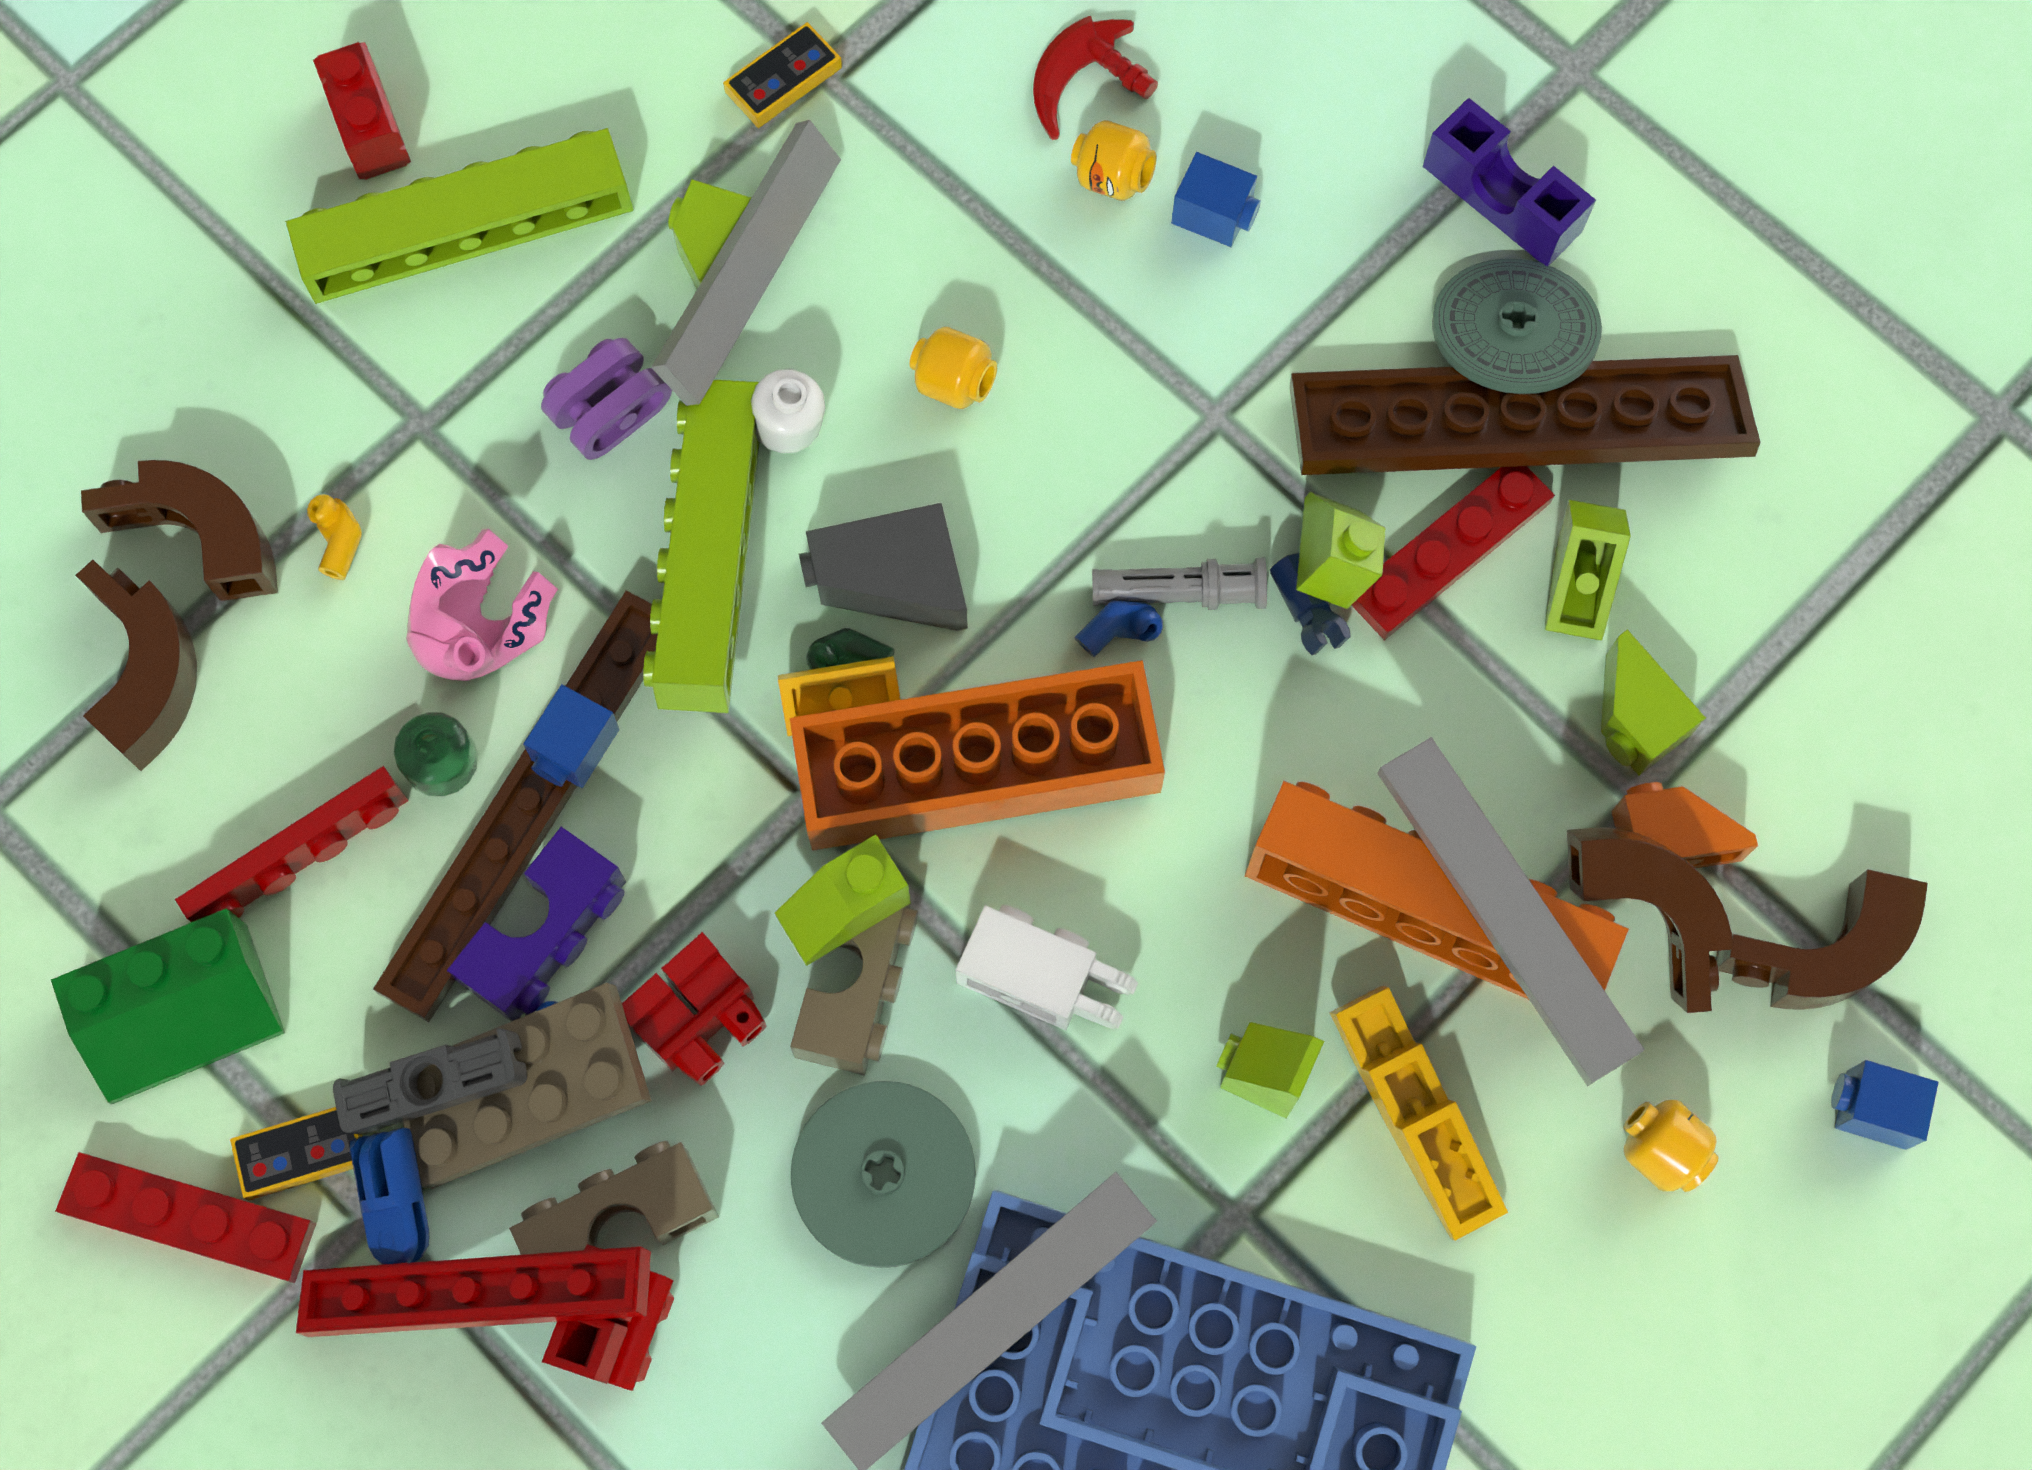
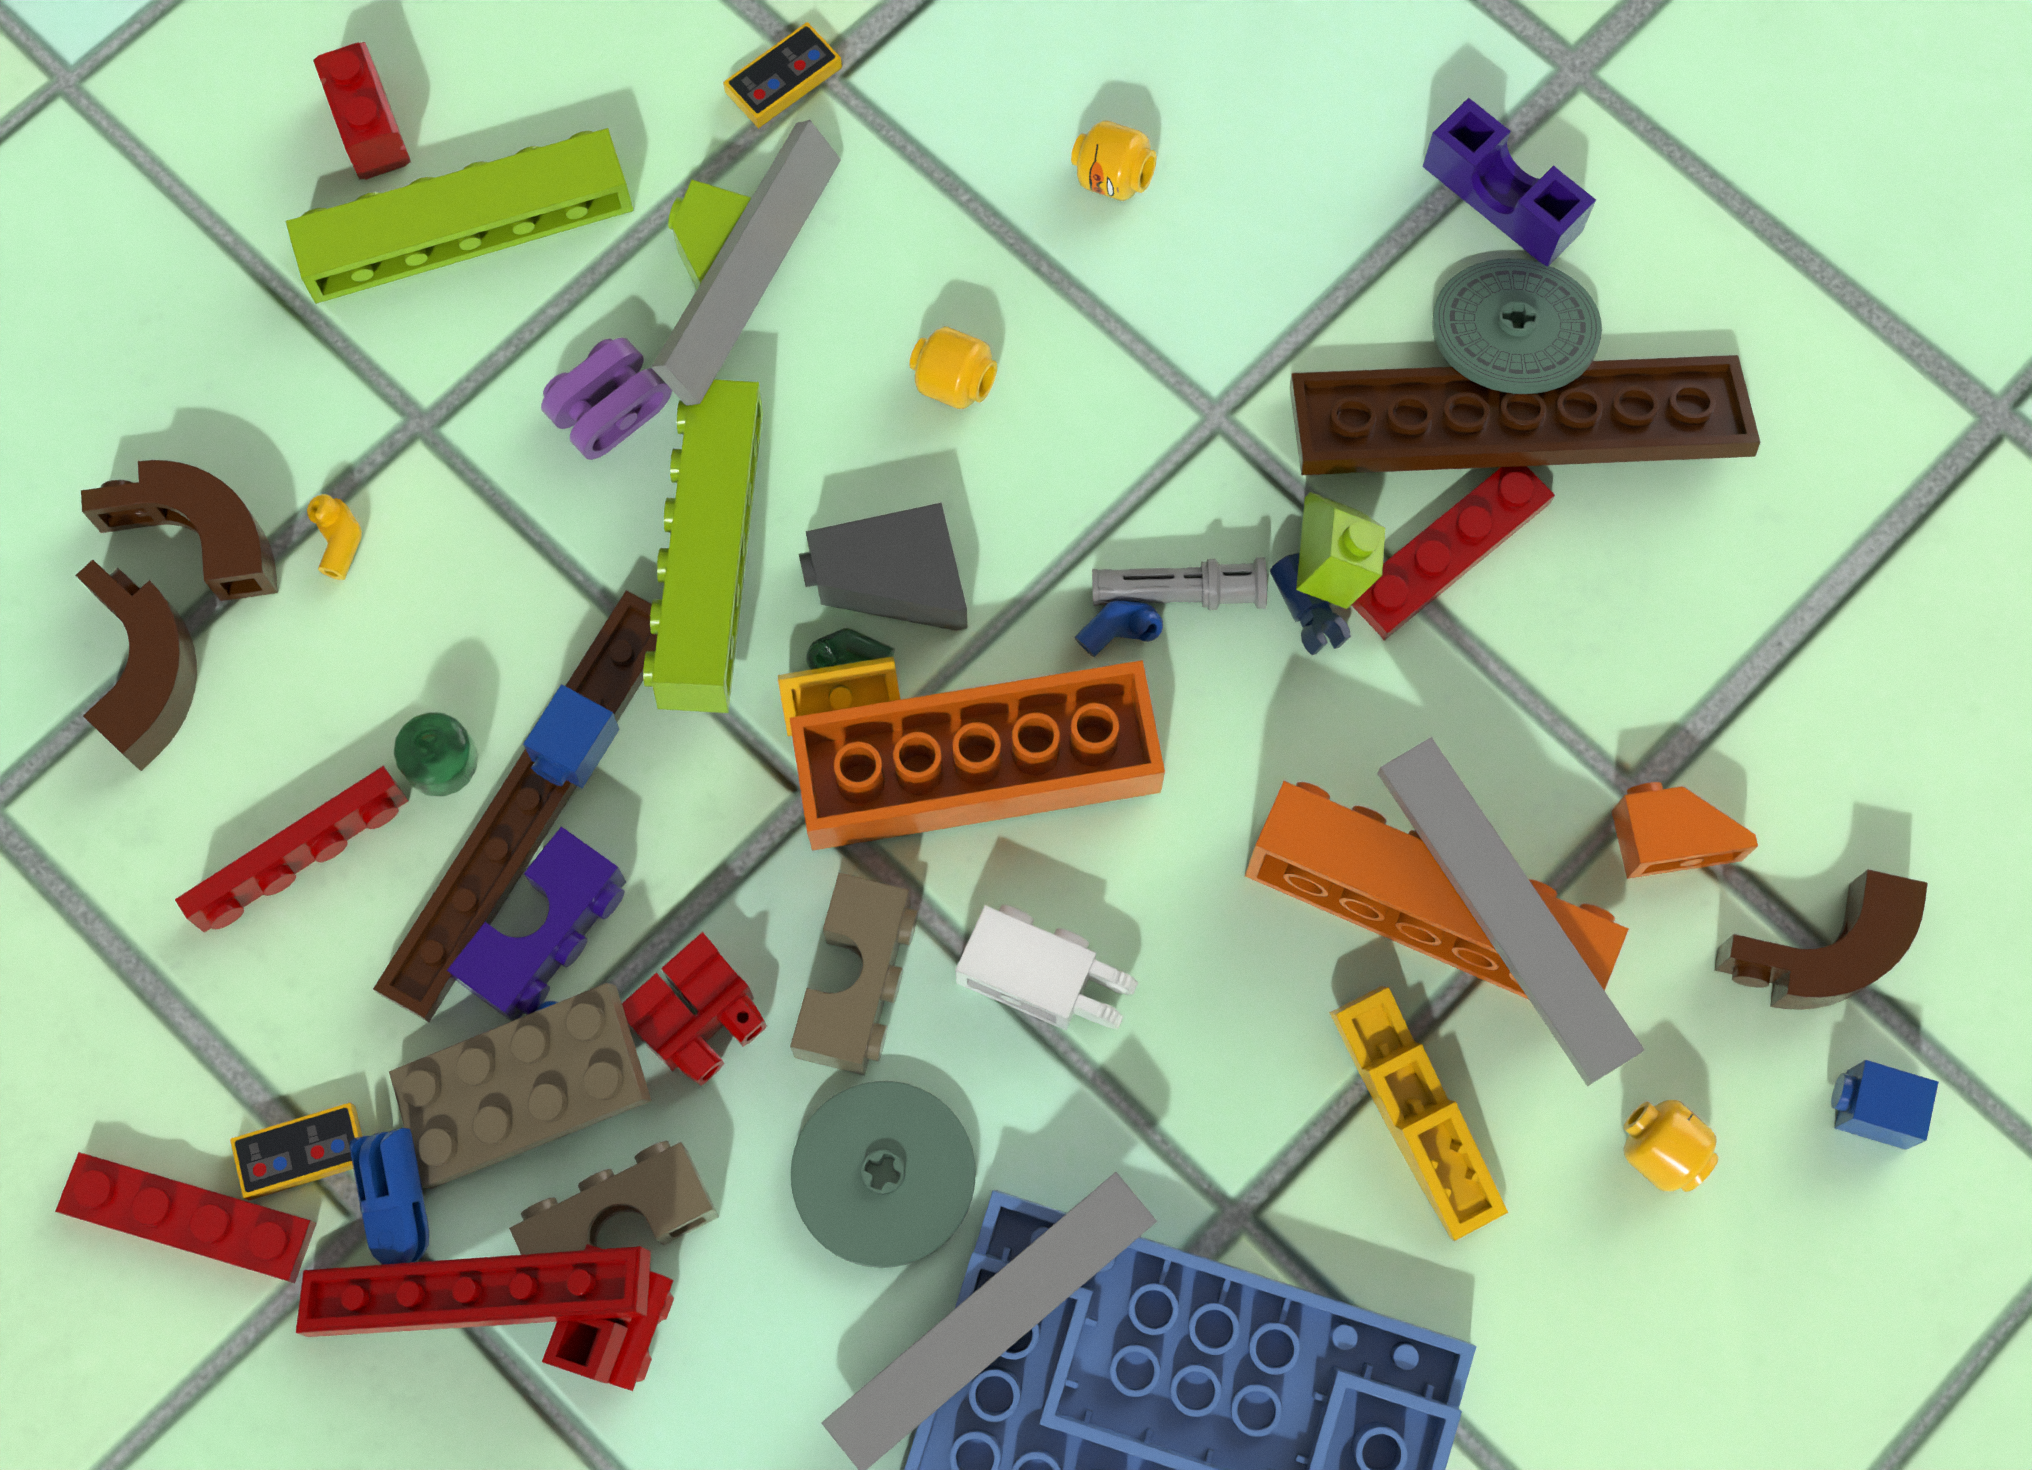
green slope [51,908,285,1105] -> none
dark grey piece [333,1028,527,1134] -> none
bright pink piece [406,529,558,681] -> none
white head [751,369,825,453] -> none
lime slope [774,834,911,966] -> none
red piece [1033,16,1158,140] -> none
blue brick [1171,152,1261,247] -> none
lime slope [1216,1022,1325,1119] -> none
lime slope [1545,500,1631,641] -> none
reddish brown arch [1567,828,1734,1013] -> none
lime slope [1601,629,1706,776] -> none

